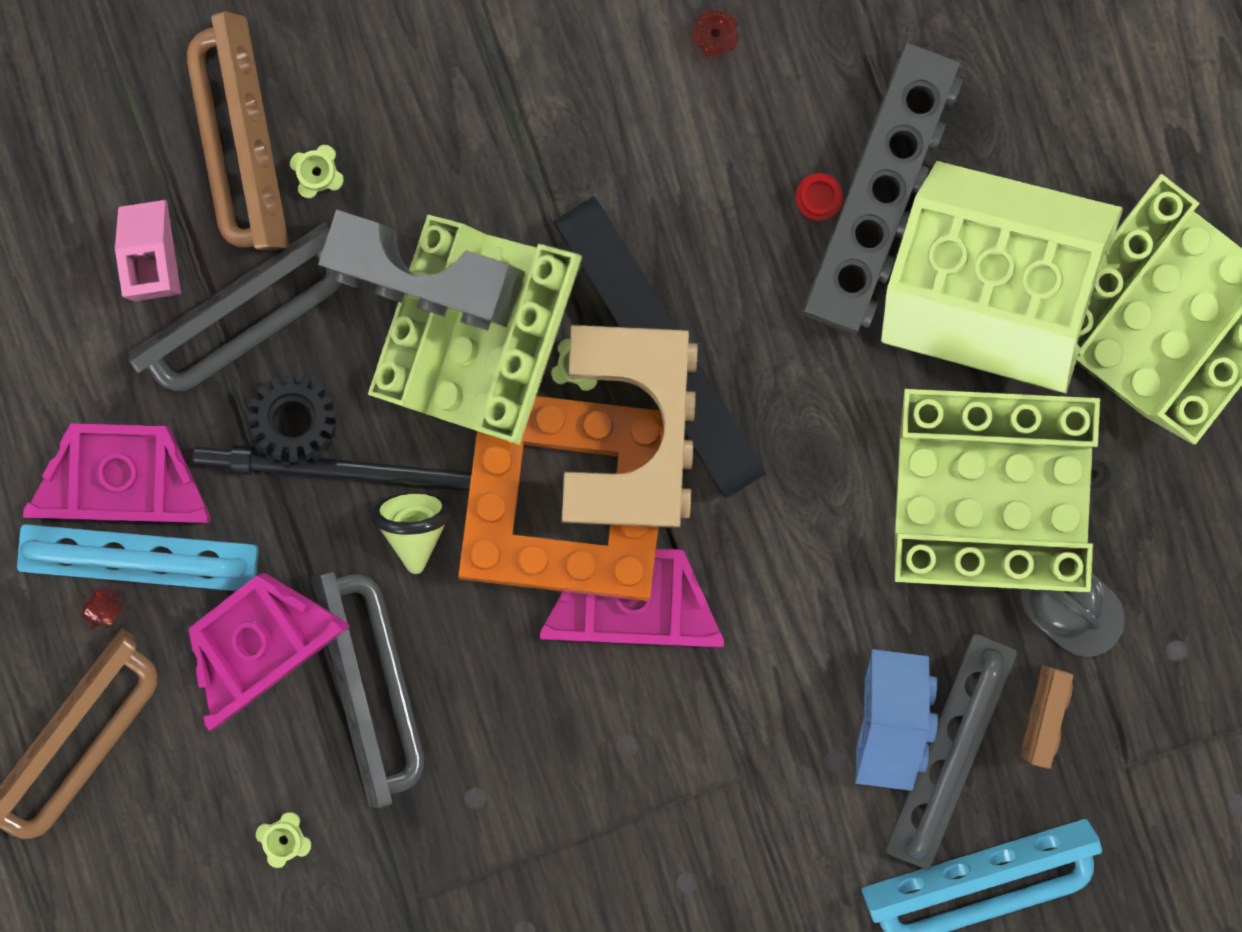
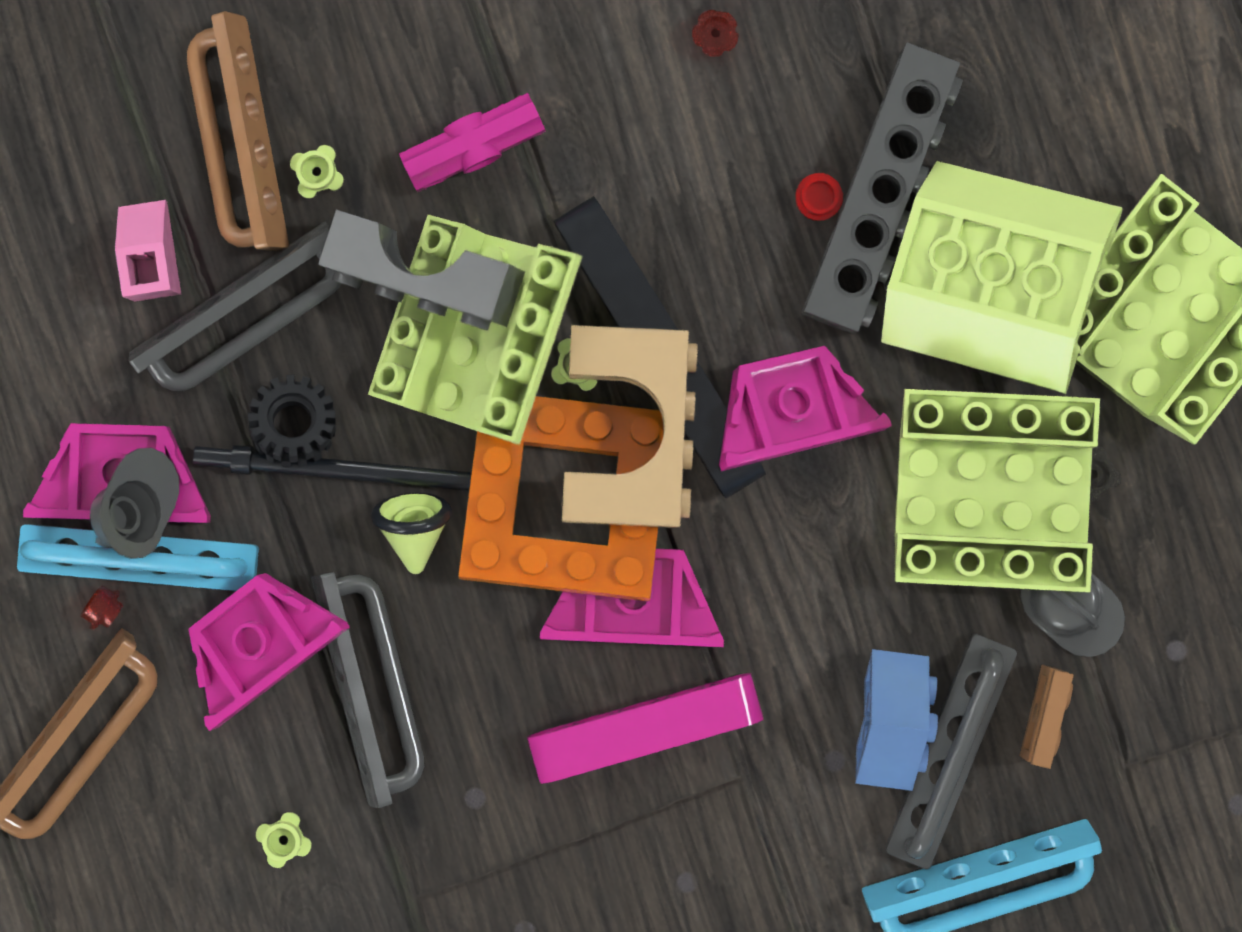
none -> dark grey piece [90,448,179,559]
none -> dark pink piece [399,93,546,192]
none -> dark pink beam [527,673,764,784]
none -> dark pink wing [719,346,892,471]

